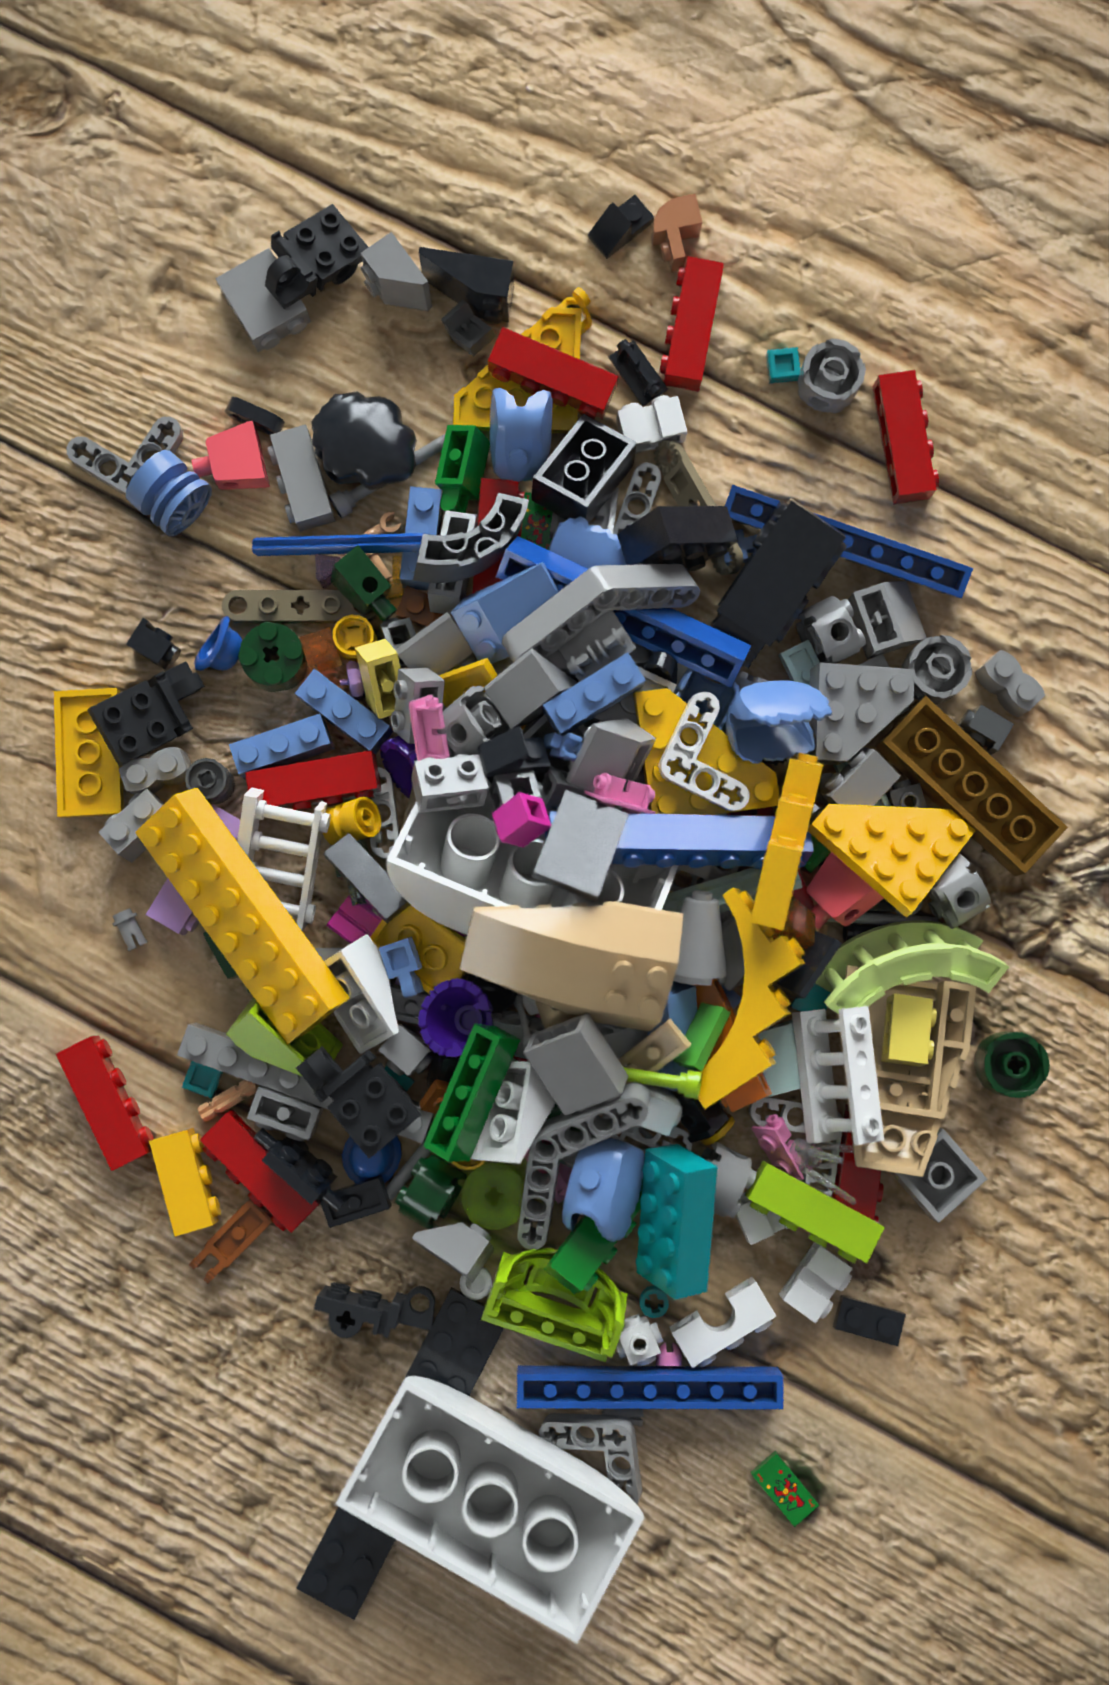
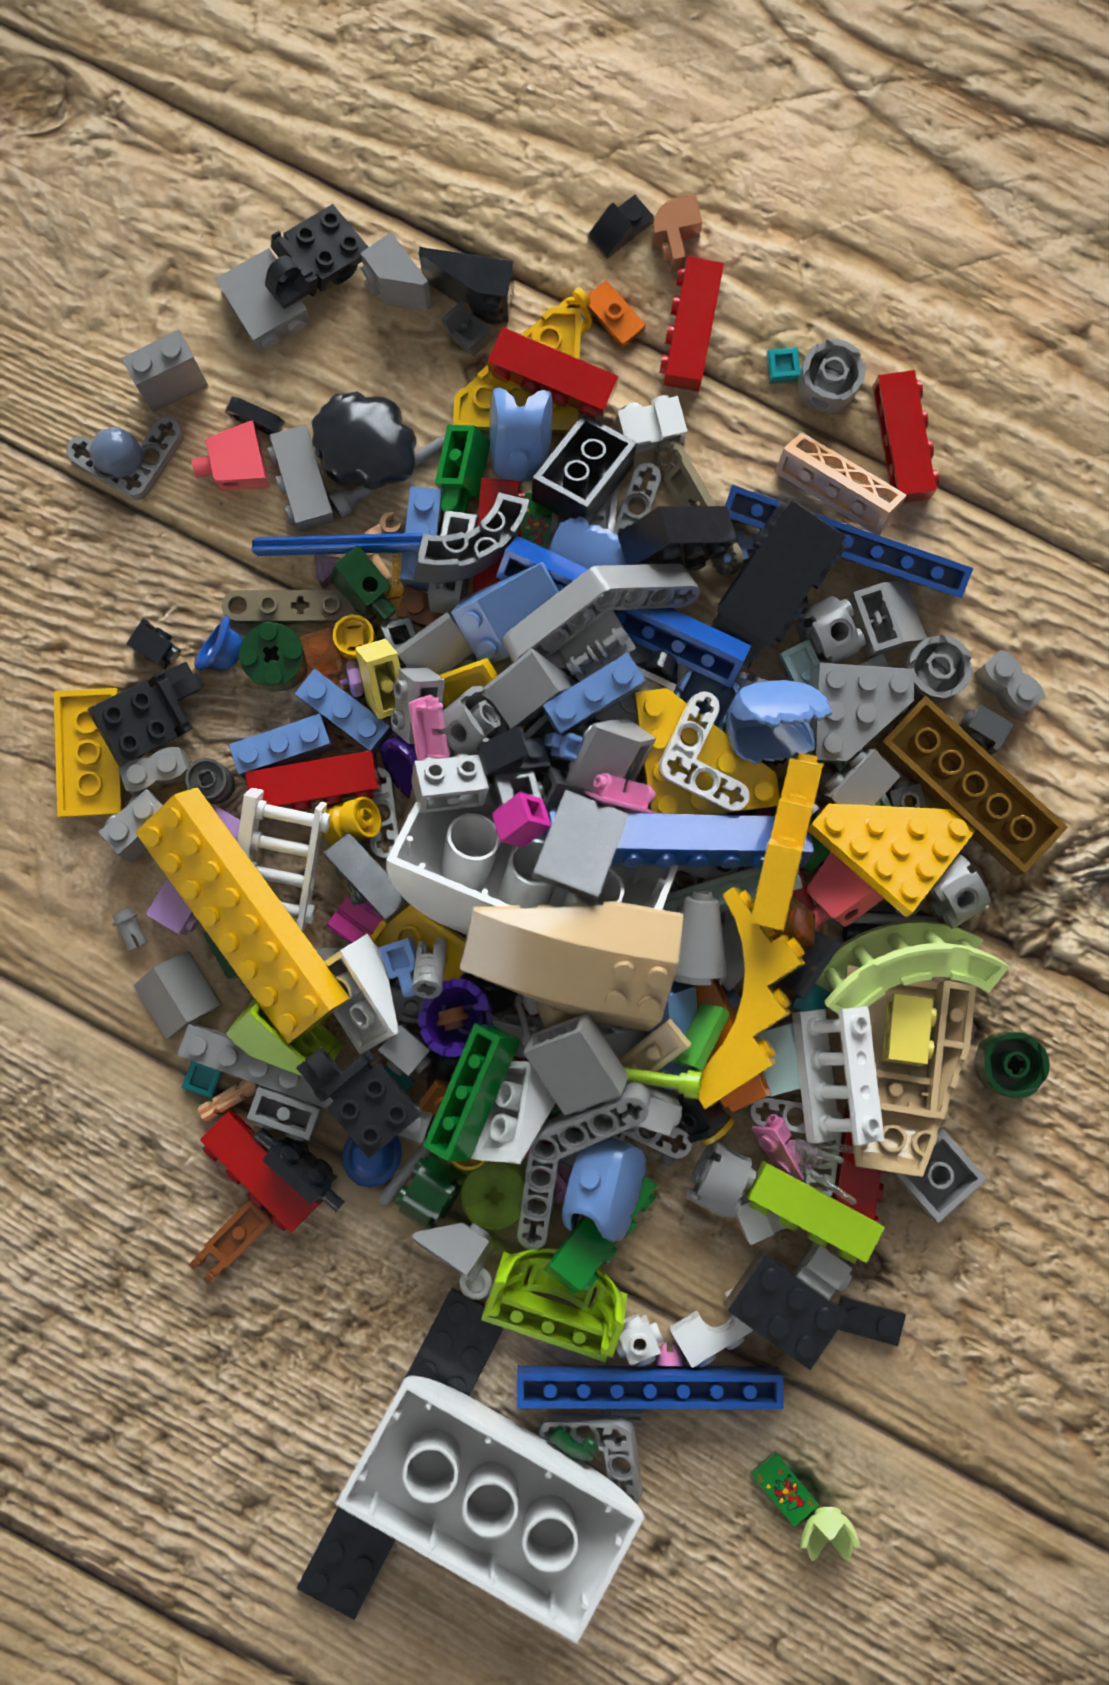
red brick [56,1035,154,1171] -> none
medium blue wheel [126,450,212,536] -> none
yellow brick [149,1127,221,1236] -> none
black plate [314,1282,435,1338] -> none
black plate [320,1175,392,1228] -> none
black hinge [608,339,668,407] -> none
teal brick [636,1144,718,1300] -> none
teal bush [639,1285,669,1318] -> none
none -> sand blue hair [89,427,142,478]
none -> light grey brick [122,330,208,412]
none -> light grey slope [133,951,222,1040]
none -> light grey hinge [412,938,447,998]
none -> reddish brown plate [436,1006,469,1031]
none -> dark green arm [549,1425,599,1462]
none -> orange plate [587,280,646,348]
none -> black brick [723,1249,849,1371]
none -> light nougat fence [774,432,907,535]
none -> yellowish green piece [800,1507,861,1562]

